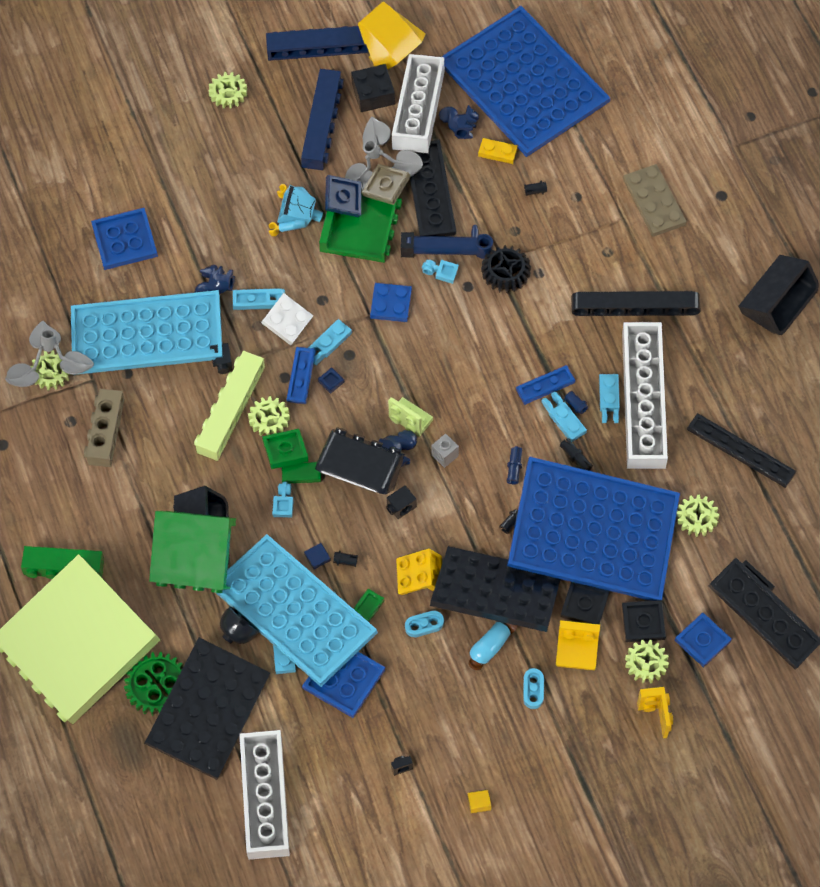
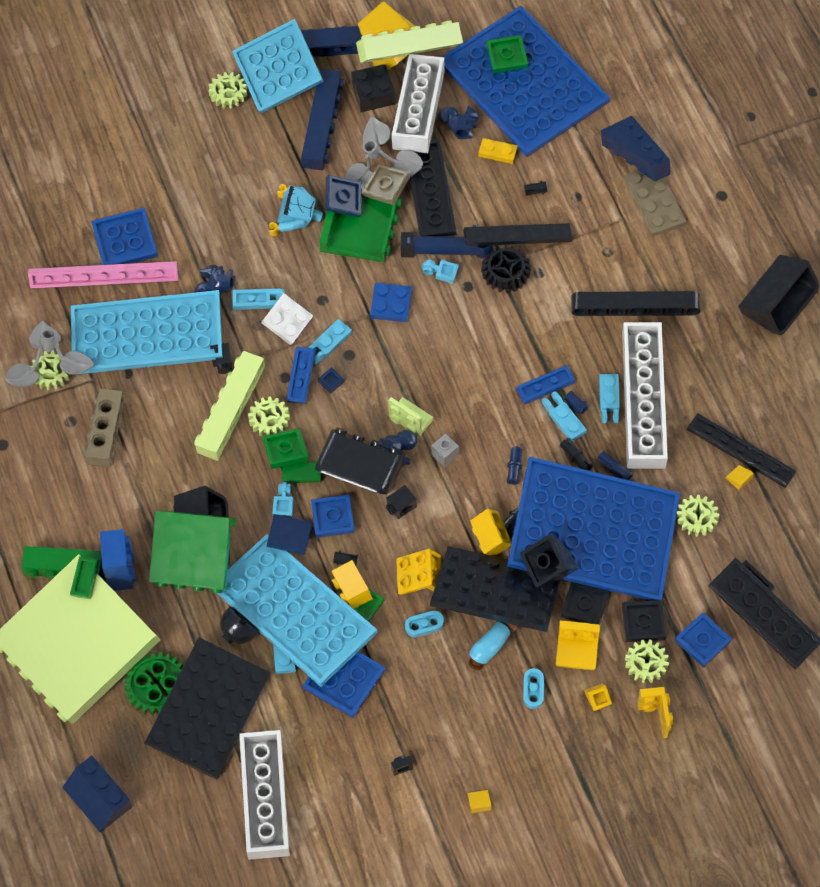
dark blue tile [304,543,331,570] -> none
none -> bright pink plate [28,261,178,288]
none -> dark blue slope [62,755,133,833]
none -> green tile [70,556,100,599]
none -> blue brick [100,529,136,591]
none -> medium azure plate [232,19,324,114]
none -> dark blue tile [266,514,312,555]
none -> blue plate [311,495,355,538]
none -> yellow brick [331,560,373,609]
none -> yellowish green brick [356,20,463,63]
none -> black tile [463,223,573,246]
none -> yellow brick [470,509,512,556]
none -> green plate [486,35,528,74]
none -> black slope [520,534,578,588]
none -> yellow slope [584,683,612,711]
none -> dark blue axle [597,451,633,480]
none -> dark blue wedge [601,116,671,182]
none -> yellow slope [726,465,754,491]

